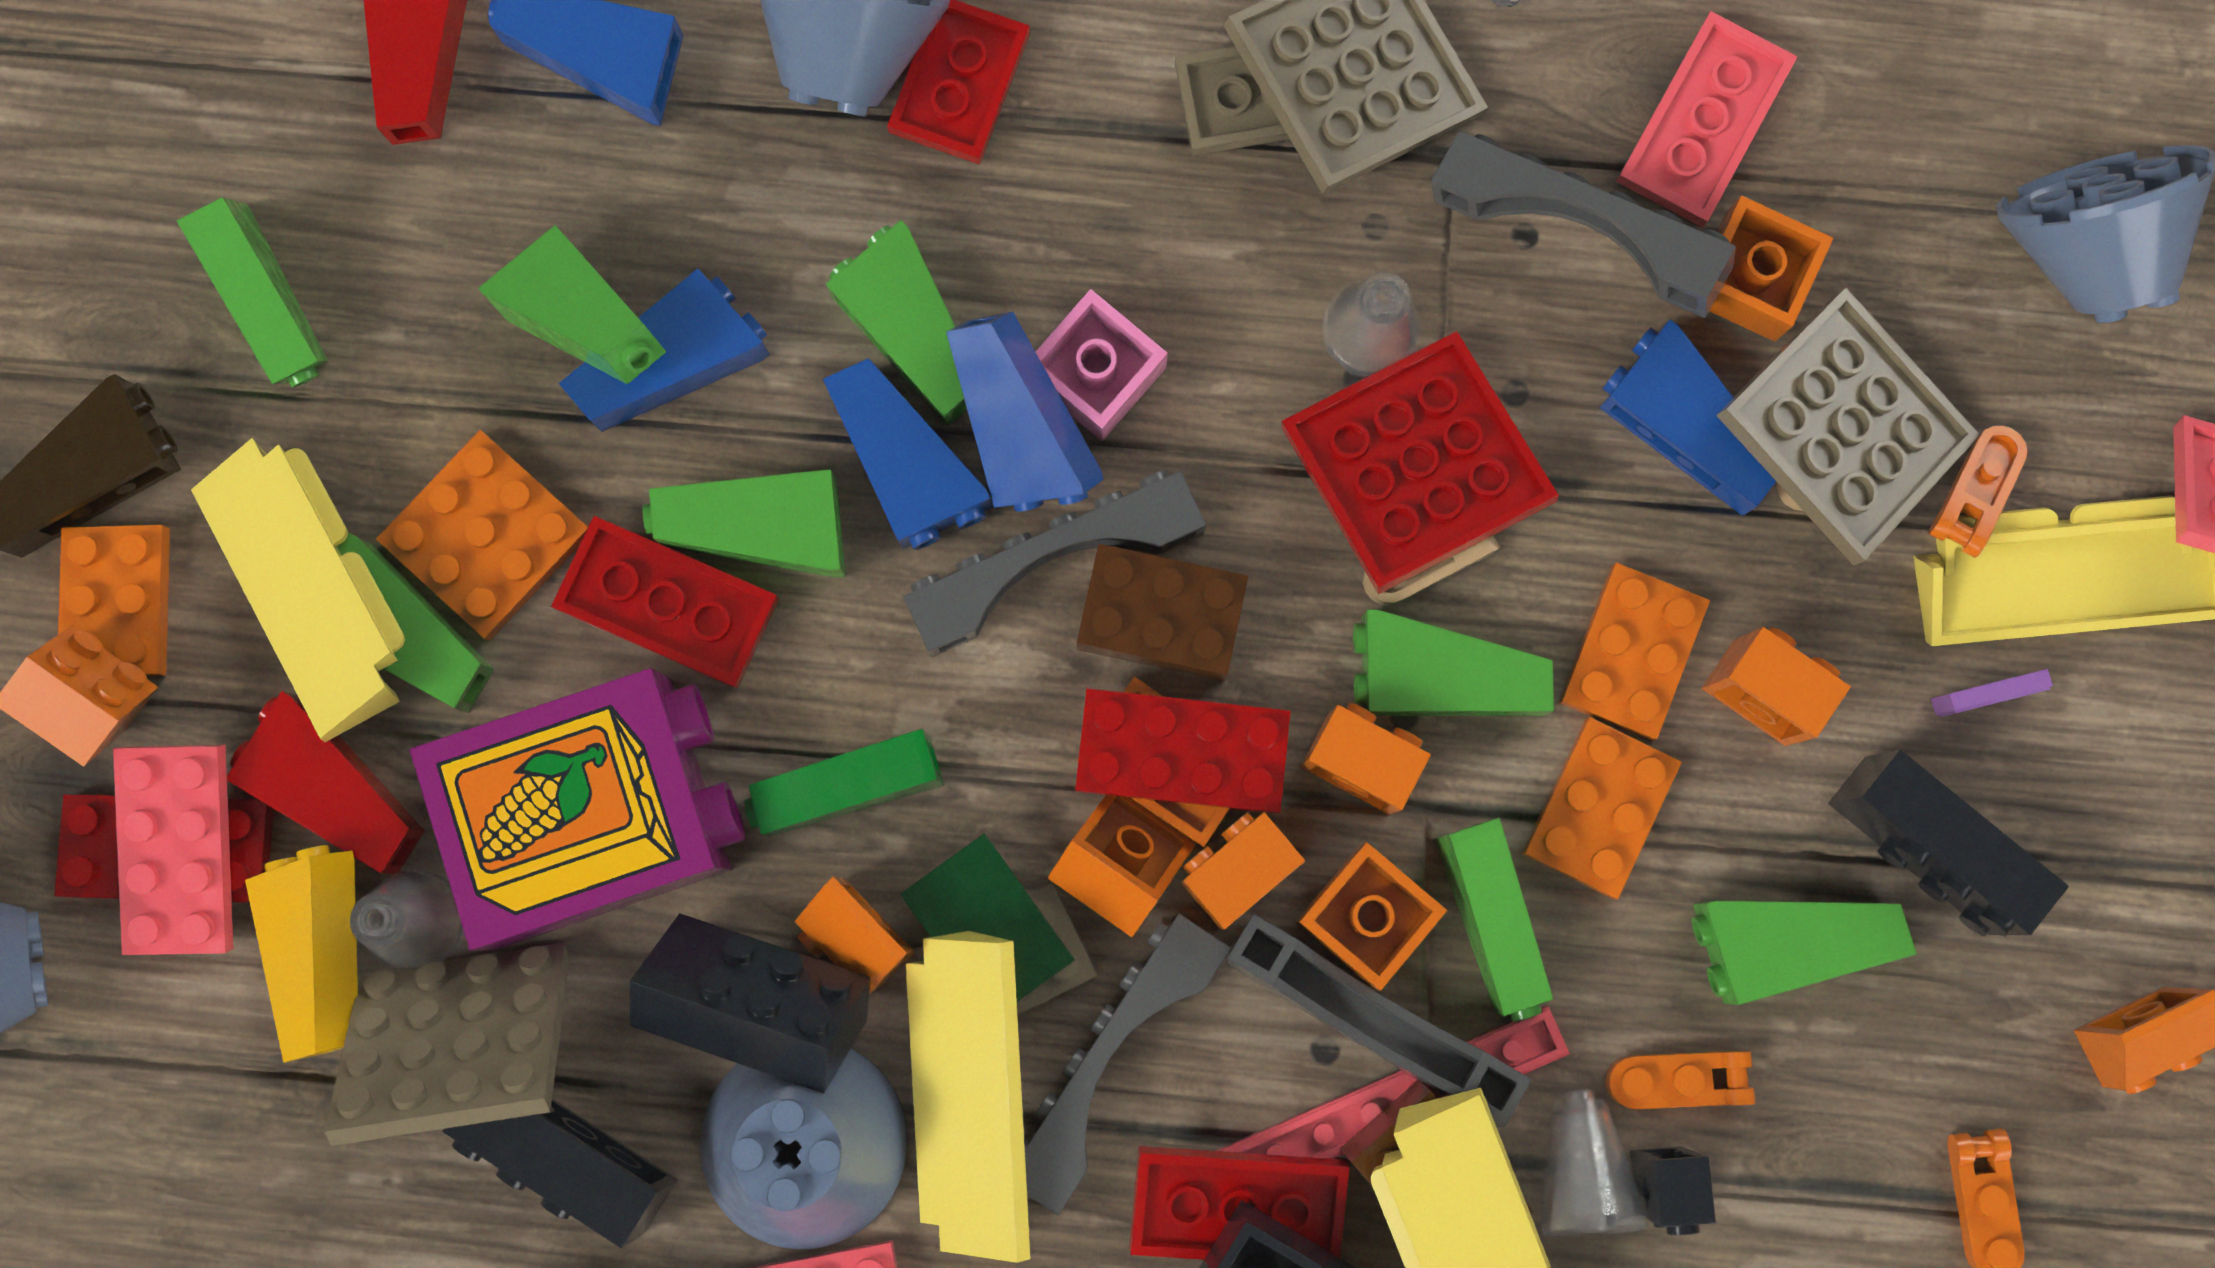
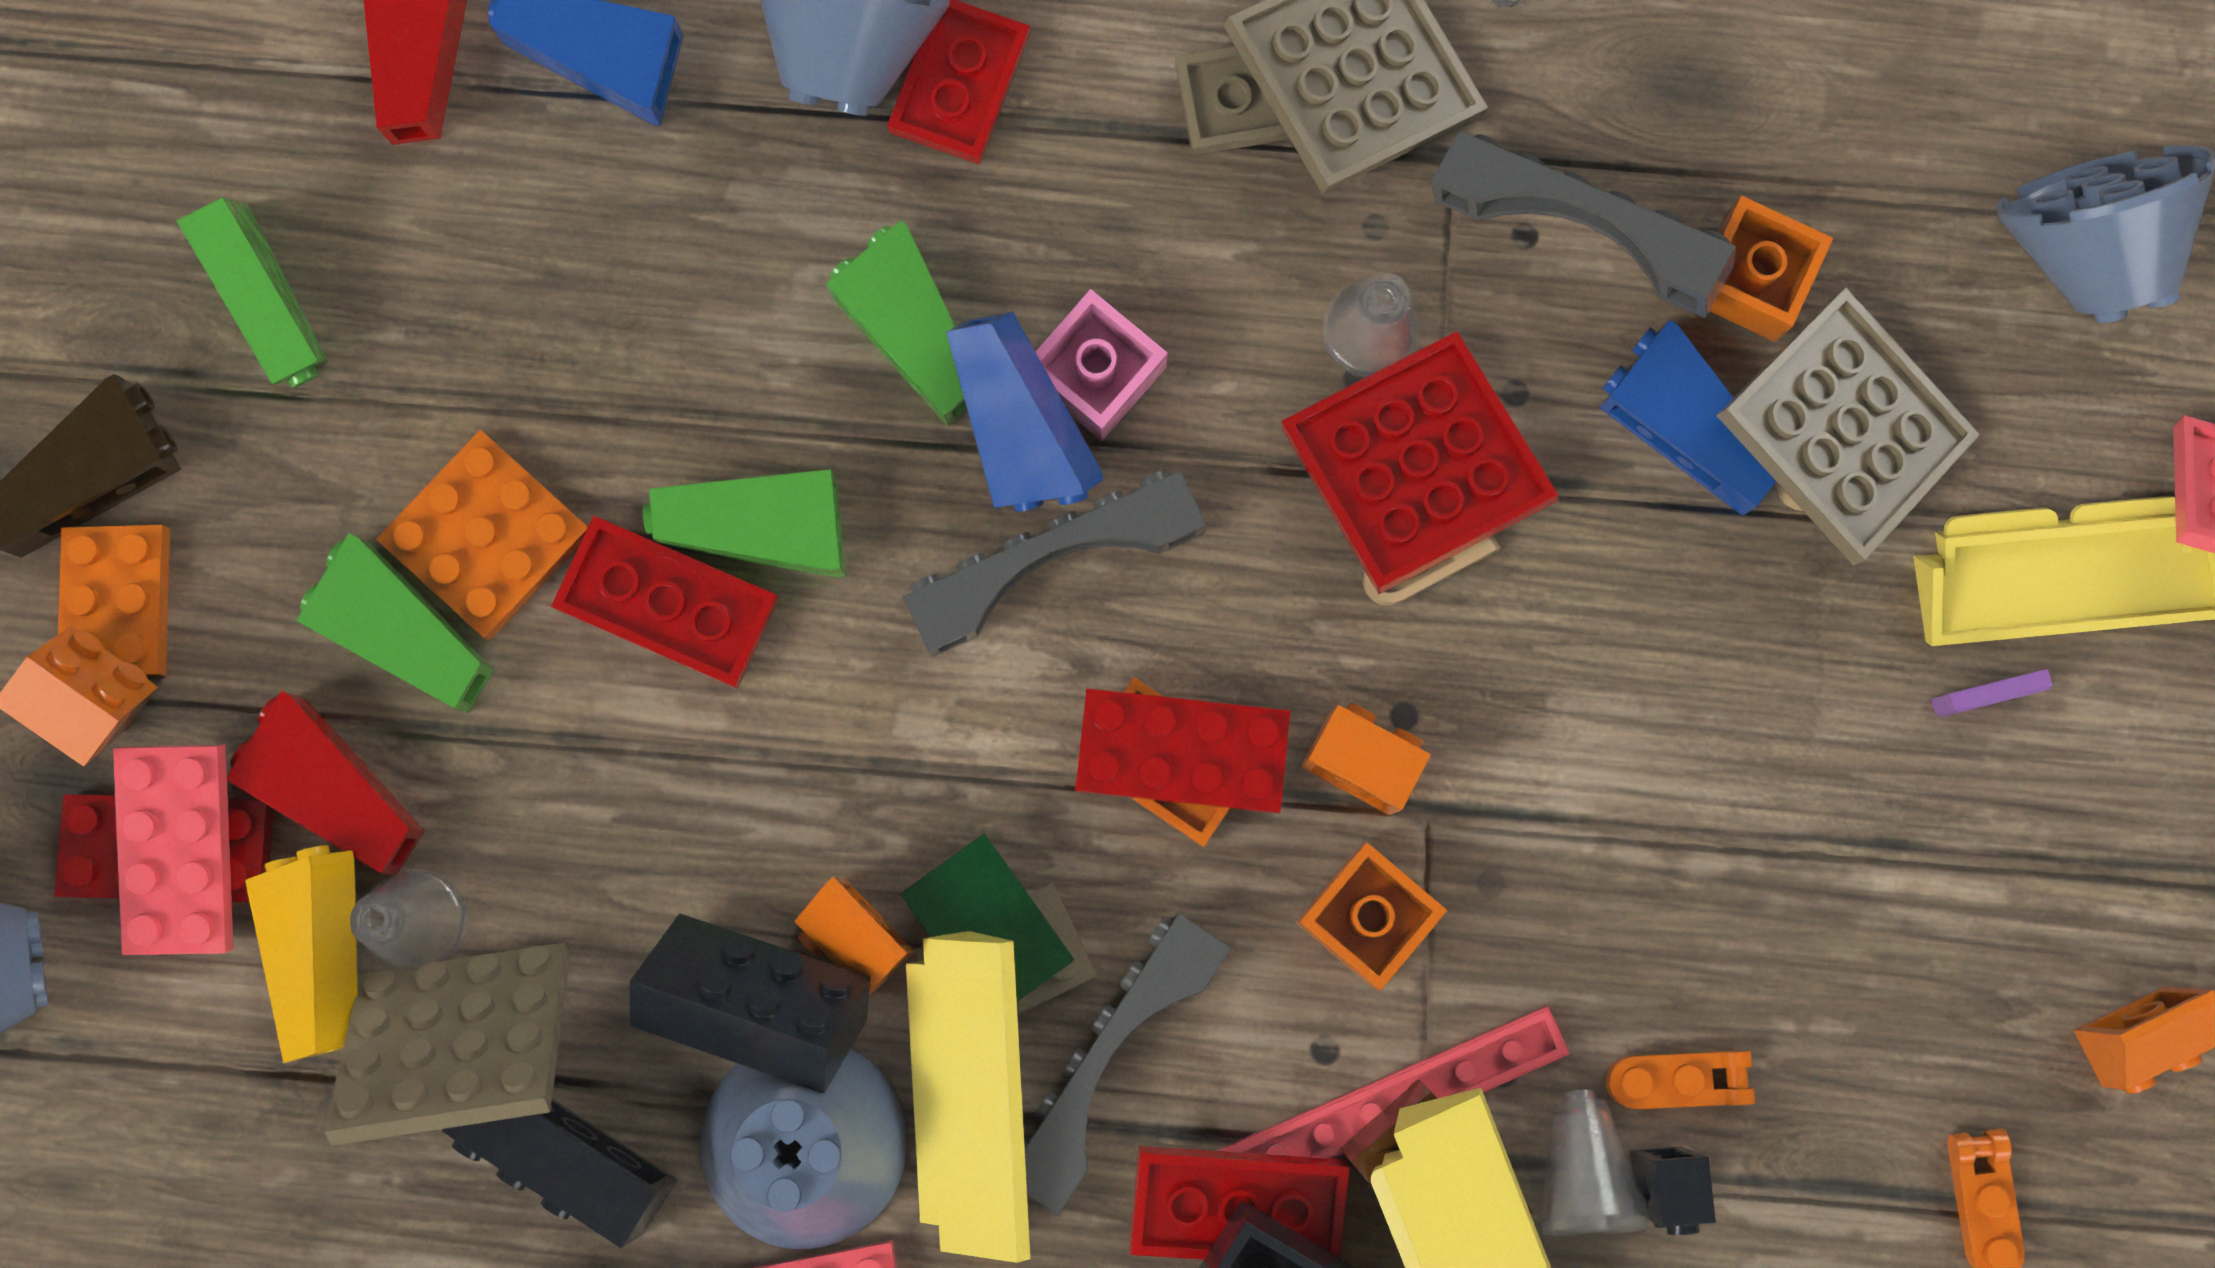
light yellow slope [191,438,405,742] -> none
brick [409,668,745,951] -> none
bright green slope [478,225,666,384] -> none
blue slope [558,269,770,432] -> none
green slope [744,729,945,837] -> none
blue slope [823,358,993,550] -> none
orange slope [1048,795,1196,937] -> none
reddish brown brick [1077,543,1248,682] -> none
orange brick [1180,812,1305,930] -> none
dark grey arch [1227,914,1532,1128] -> none
bright green slope [1353,610,1554,716] -> none
bright green slope [1434,818,1553,1022] -> none
orange plate [1522,717,1682,900] -> none
orange plate [1558,562,1710,741] -> none
coral plate [1616,11,1798,228] -> none
bright green slope [1691,901,1917,1005] -> none
orange brick [1701,627,1851,746] -> none
black brick [1828,749,2069,937] -> none
orange plate [1928,425,2028,558] -> none

